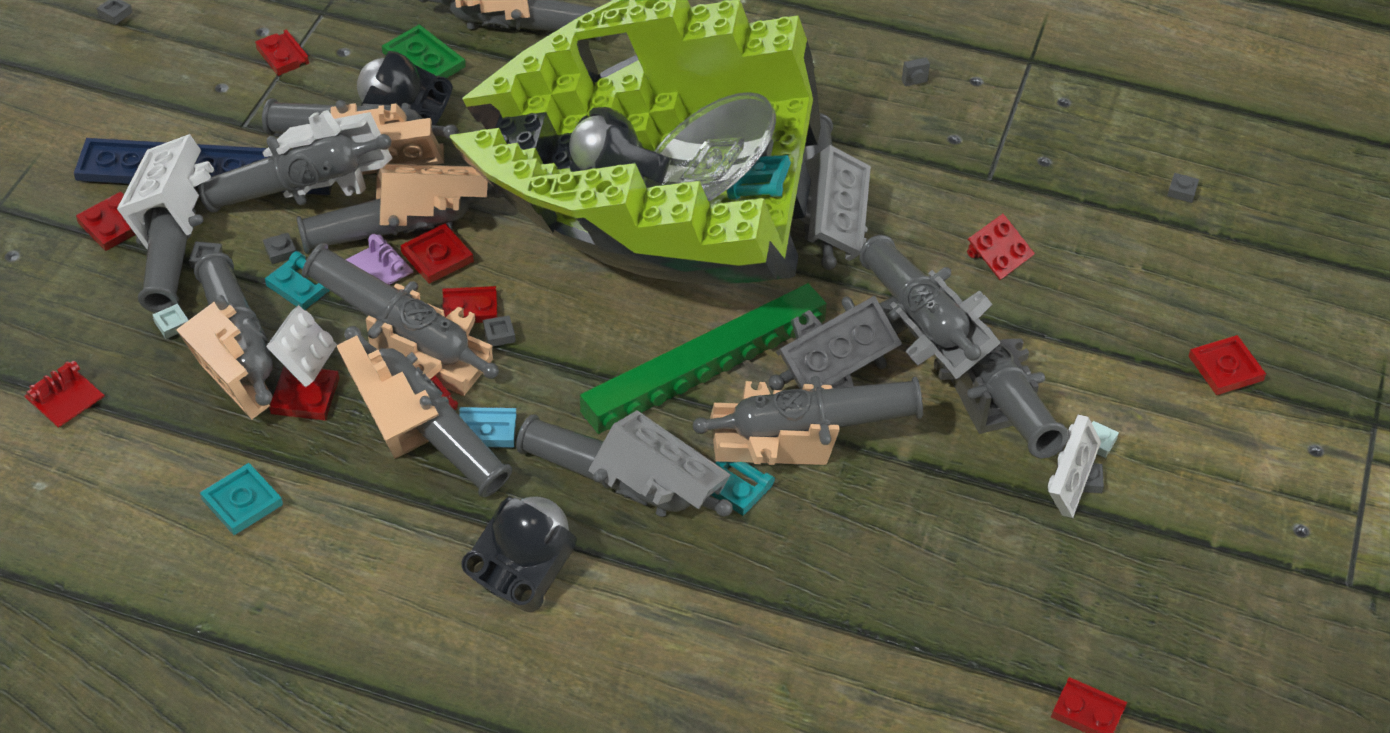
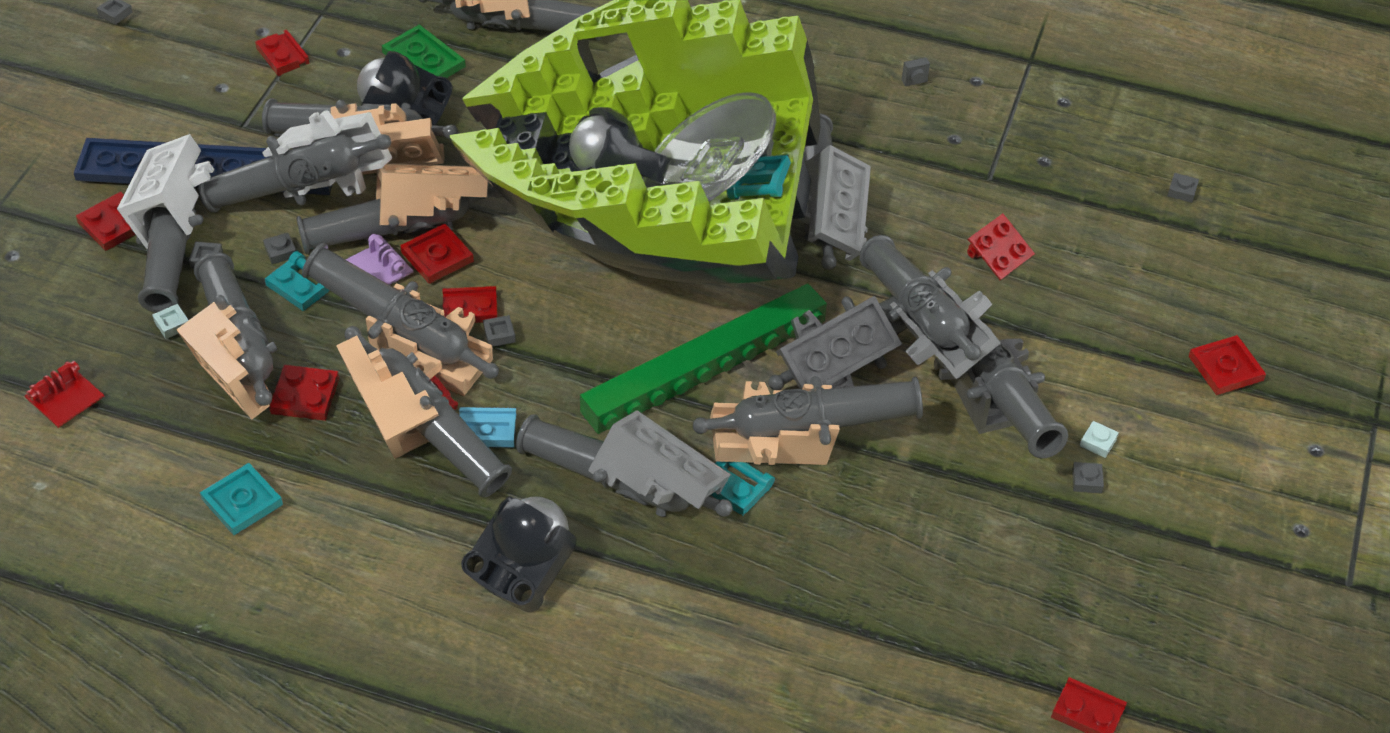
white plate [266,305,337,387] -> none
white plate [1048,415,1101,518] -> none

